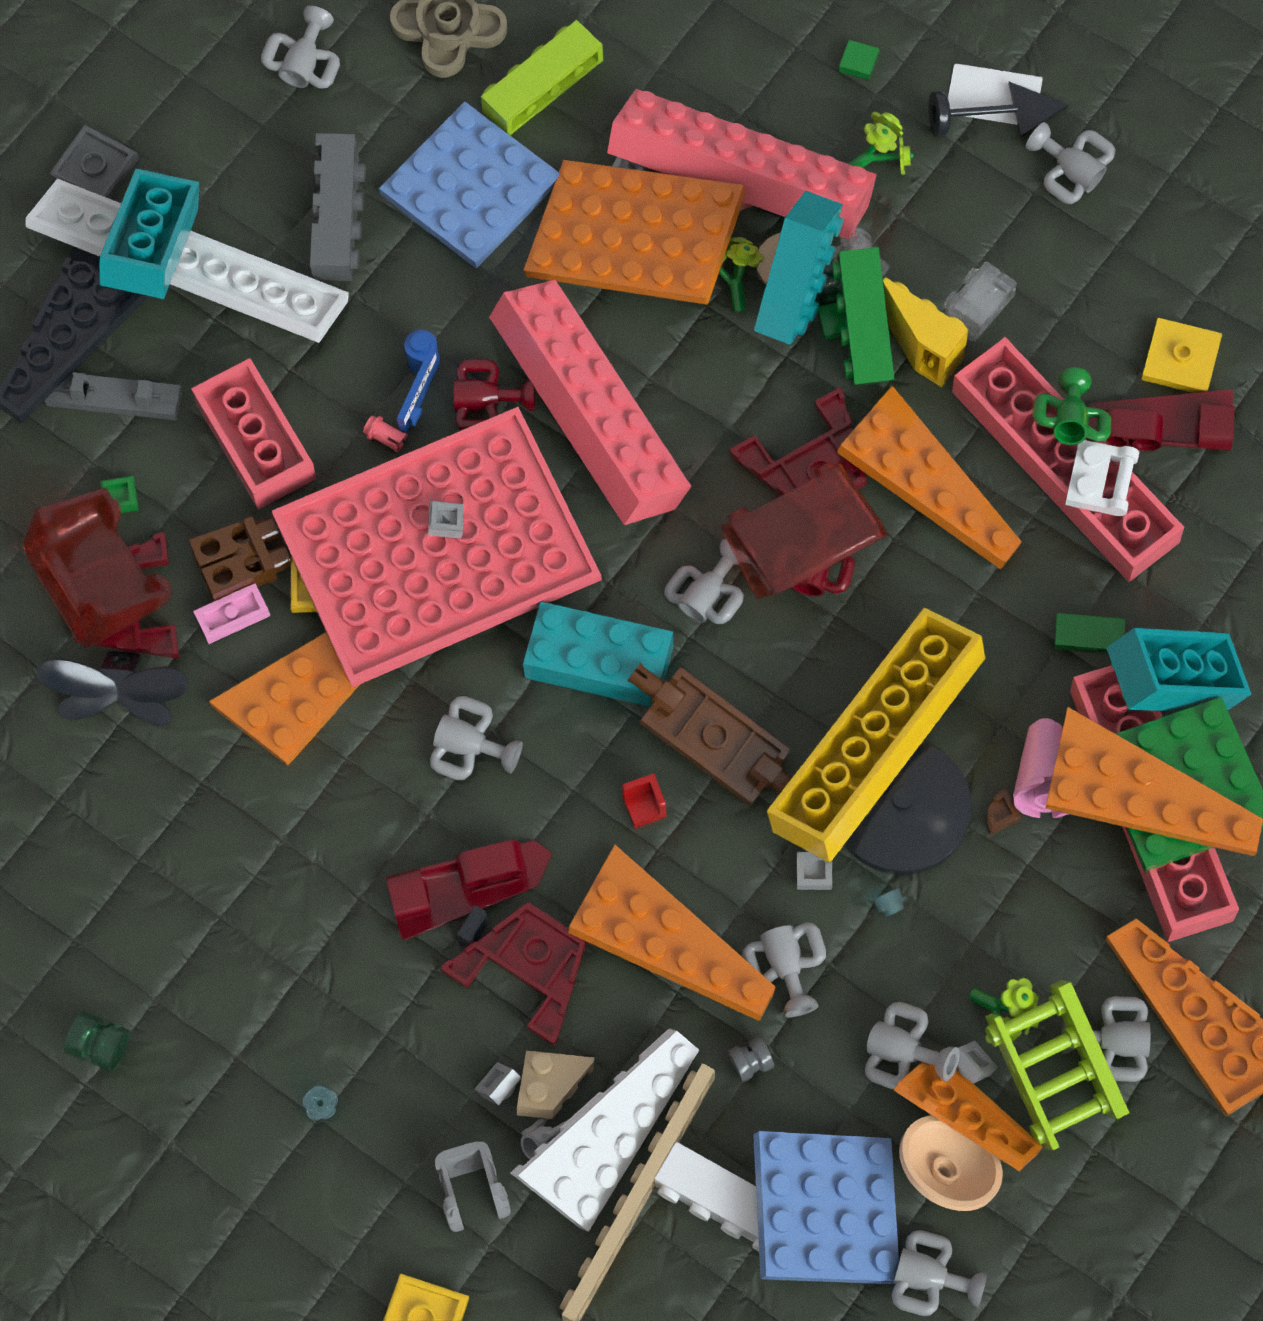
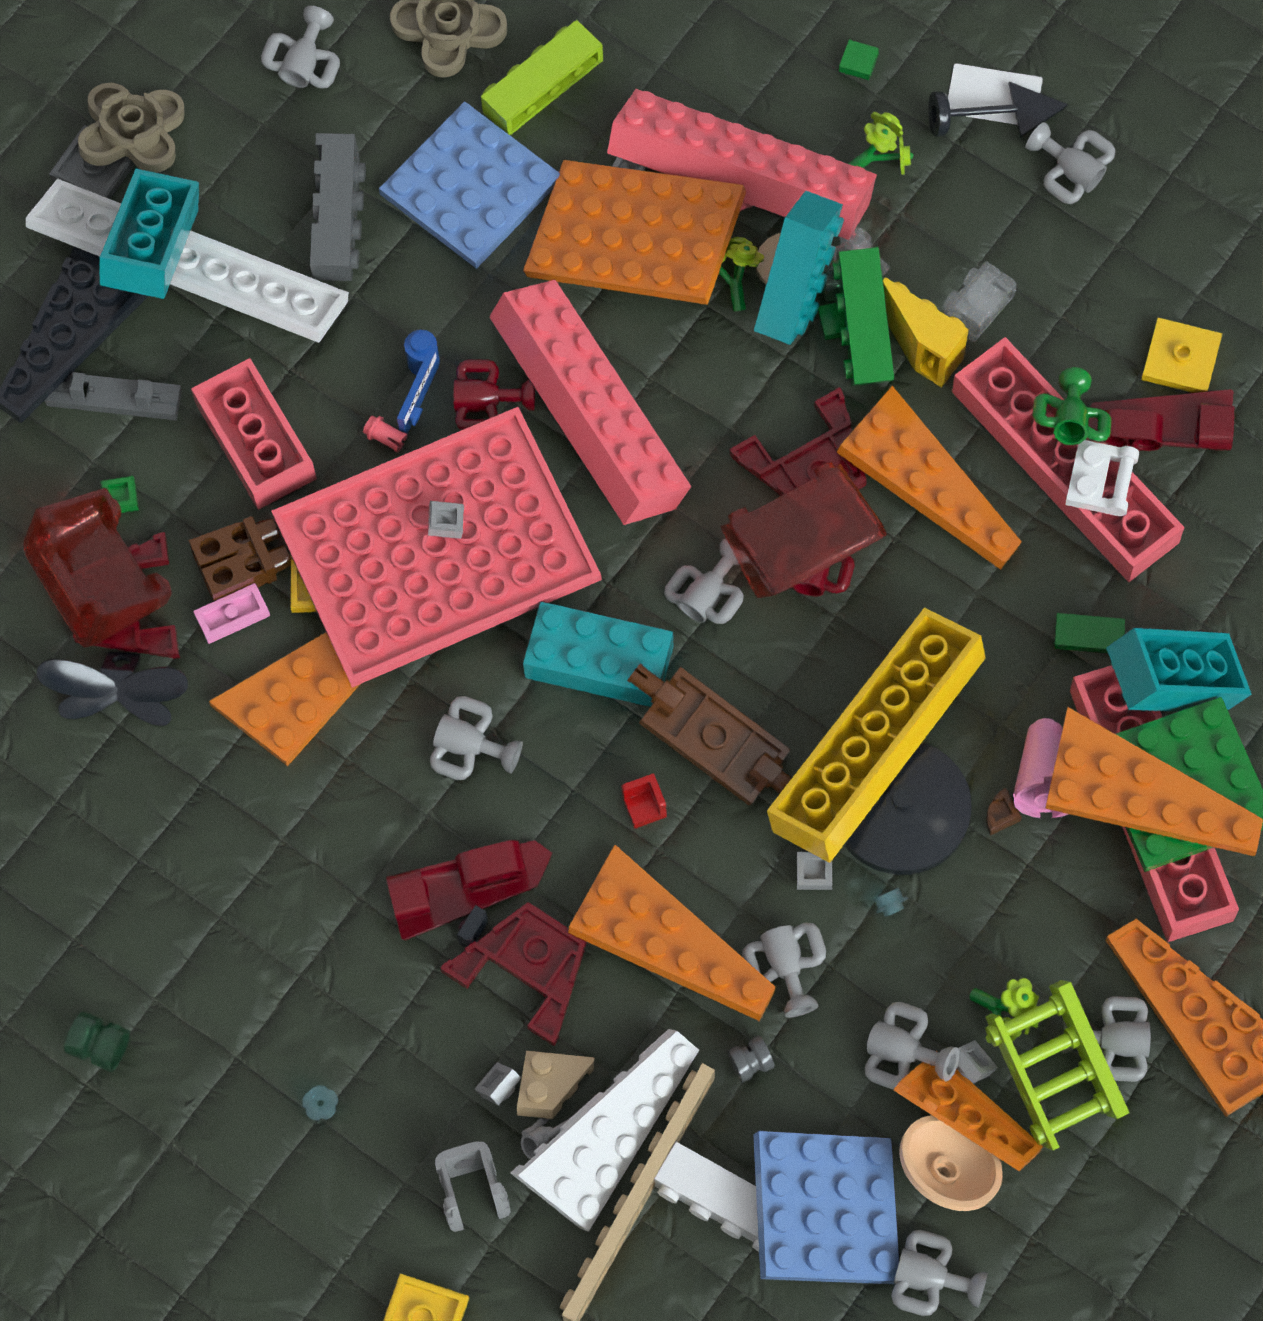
none -> dark tan plant [78,83,185,173]

